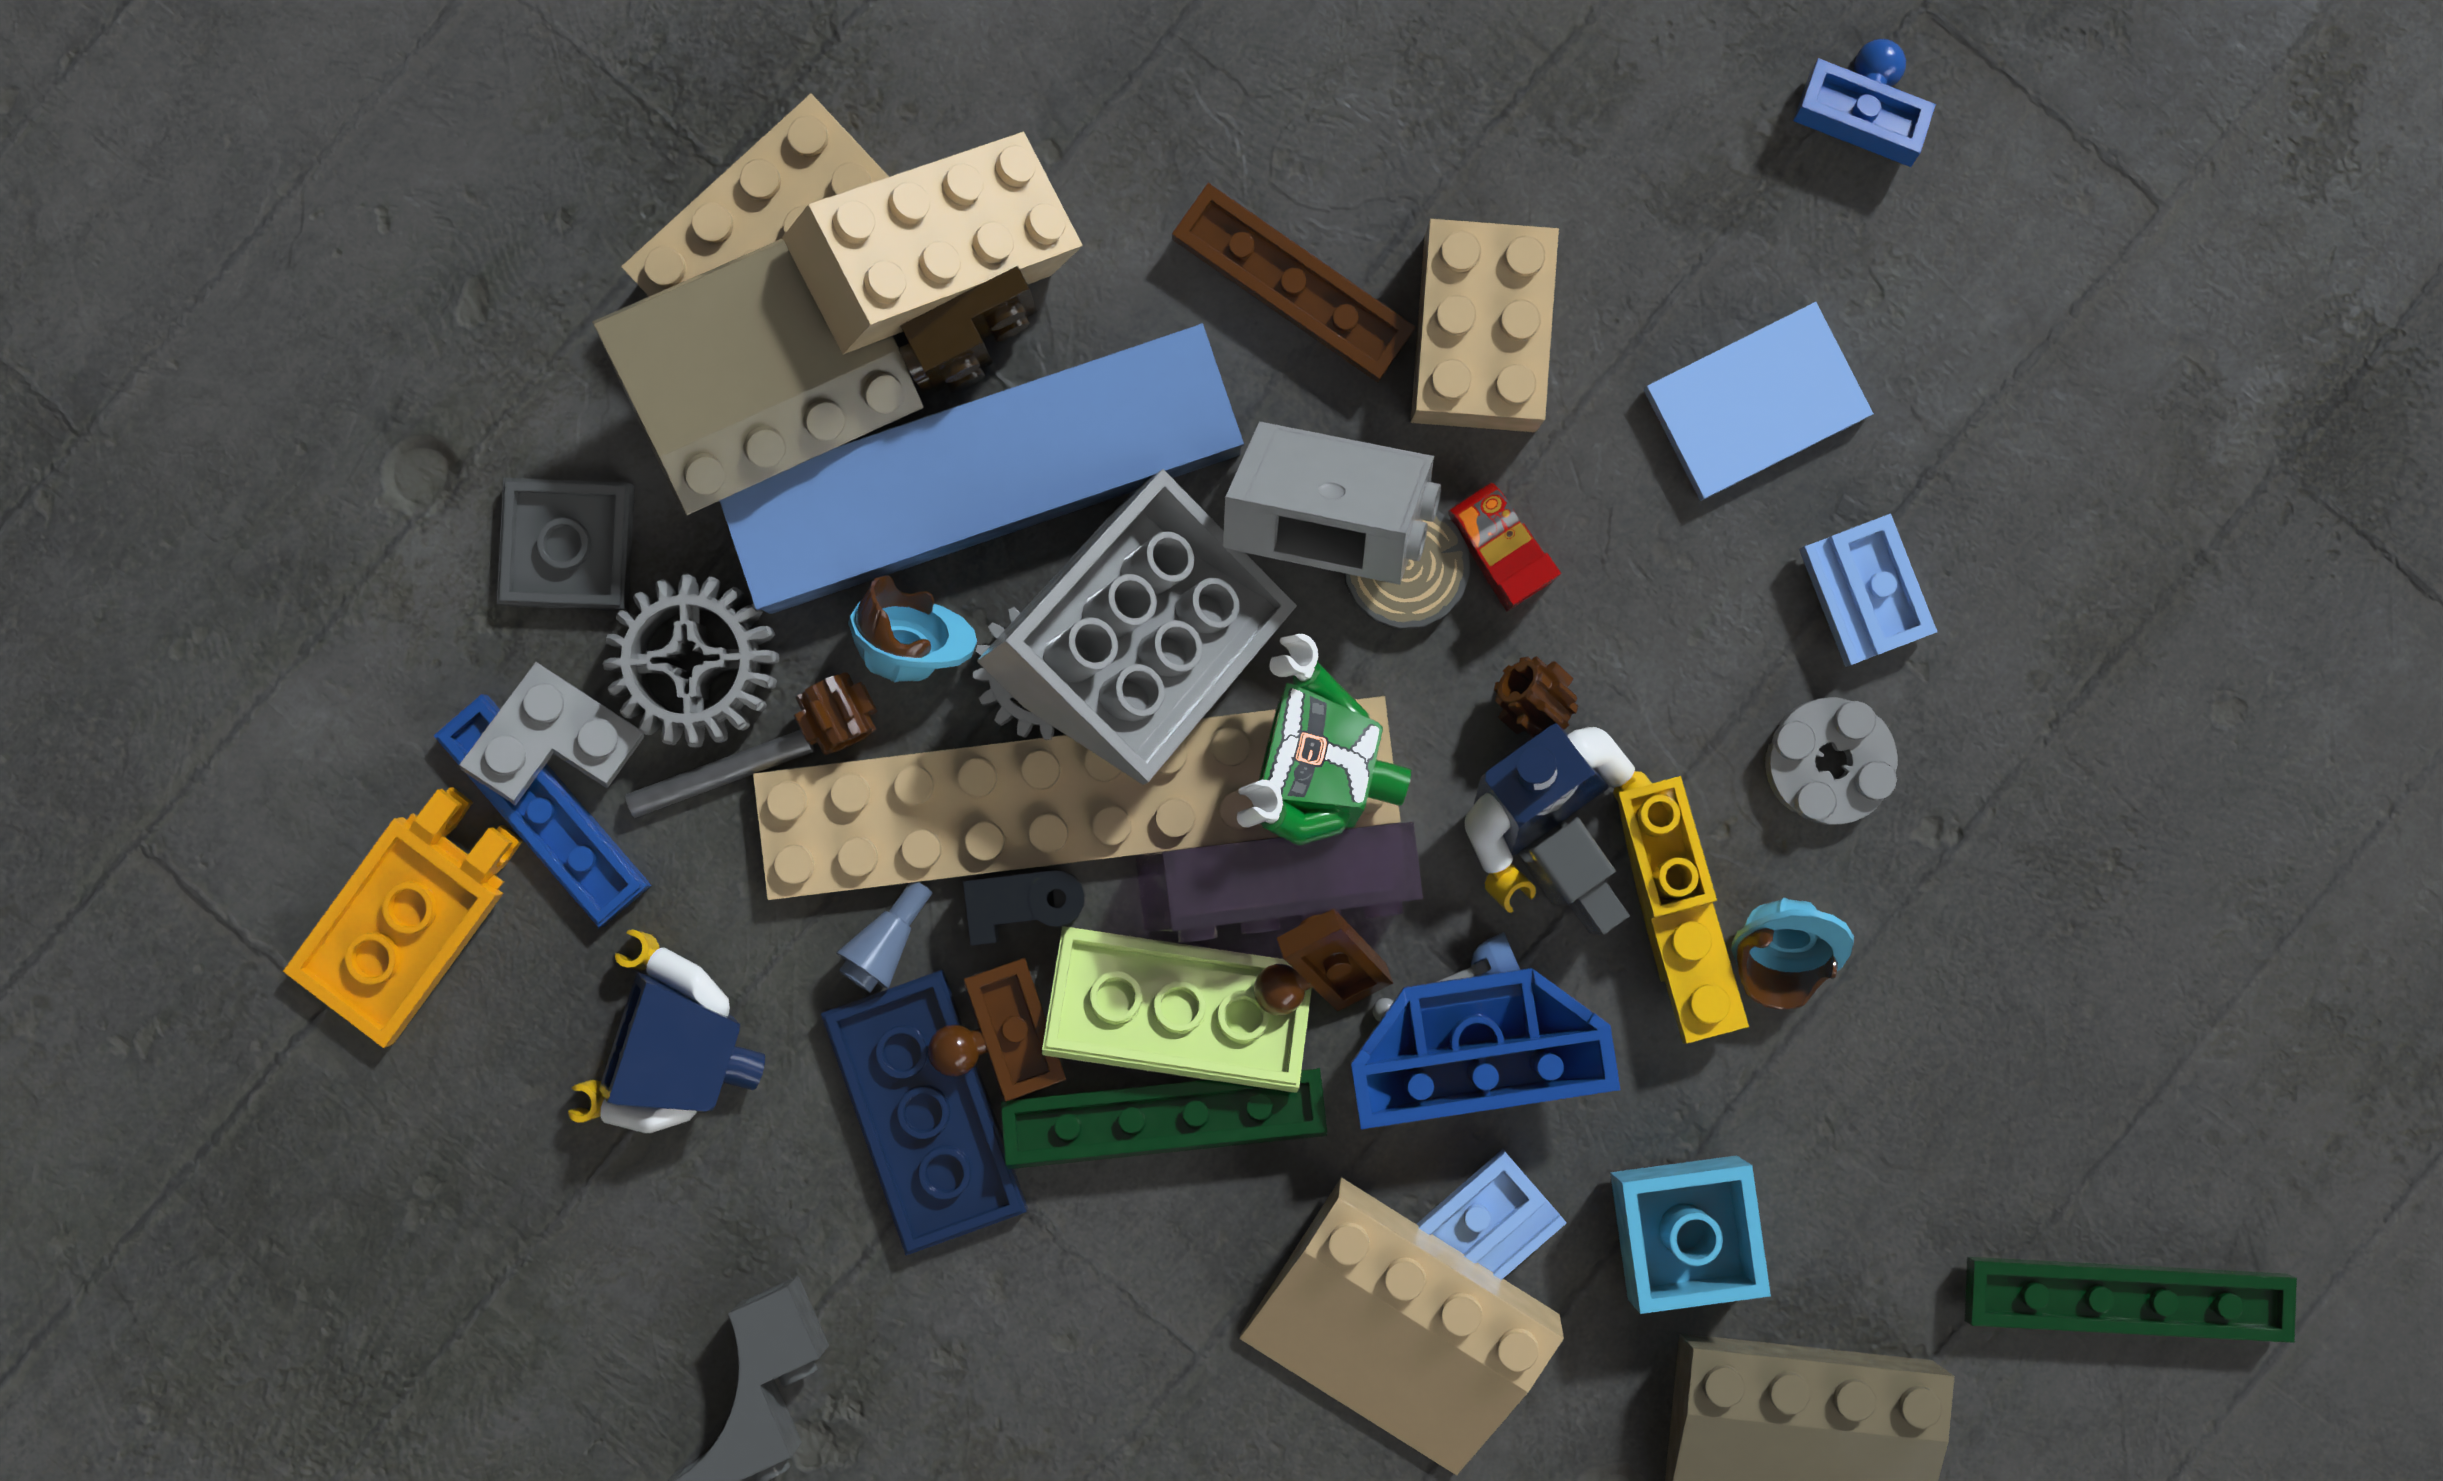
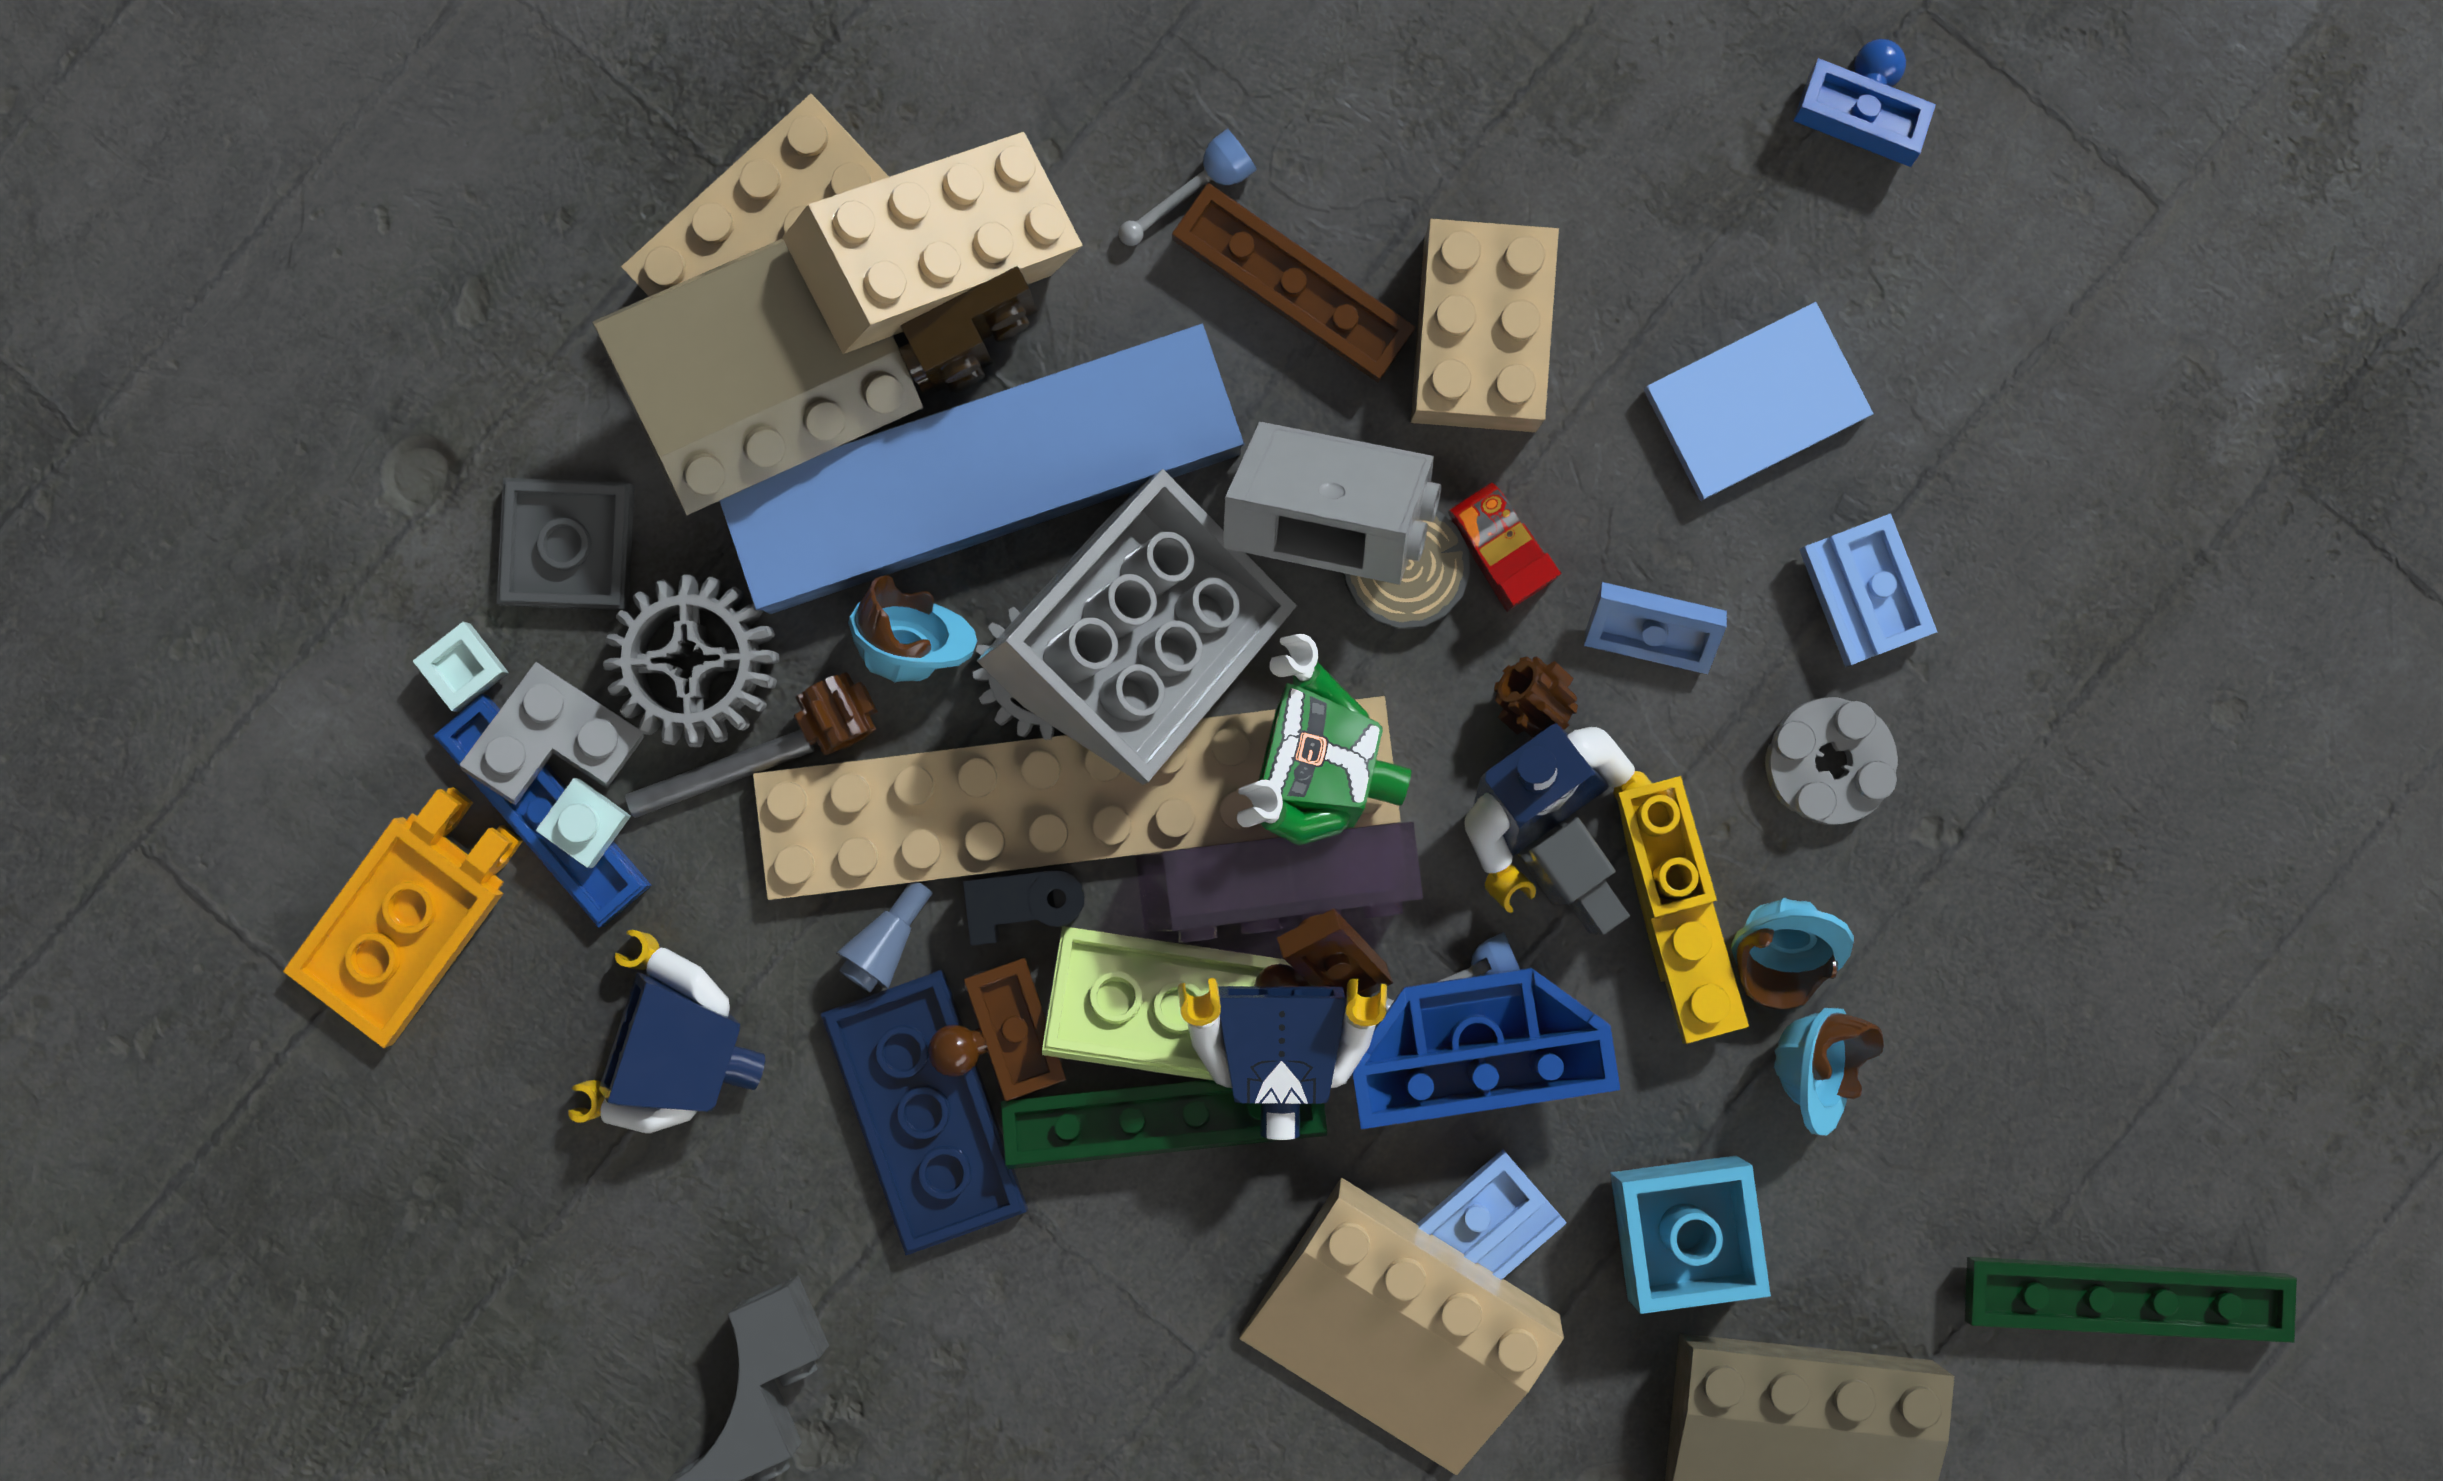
none -> light aqua plate [413,622,509,712]
none -> light aqua plate [536,778,631,868]
none -> hinge [1118,129,1257,246]
none -> torso [1178,978,1387,1140]
none -> medium blue plate [1584,582,1727,674]
none -> medium azure piece [1774,1008,1884,1136]

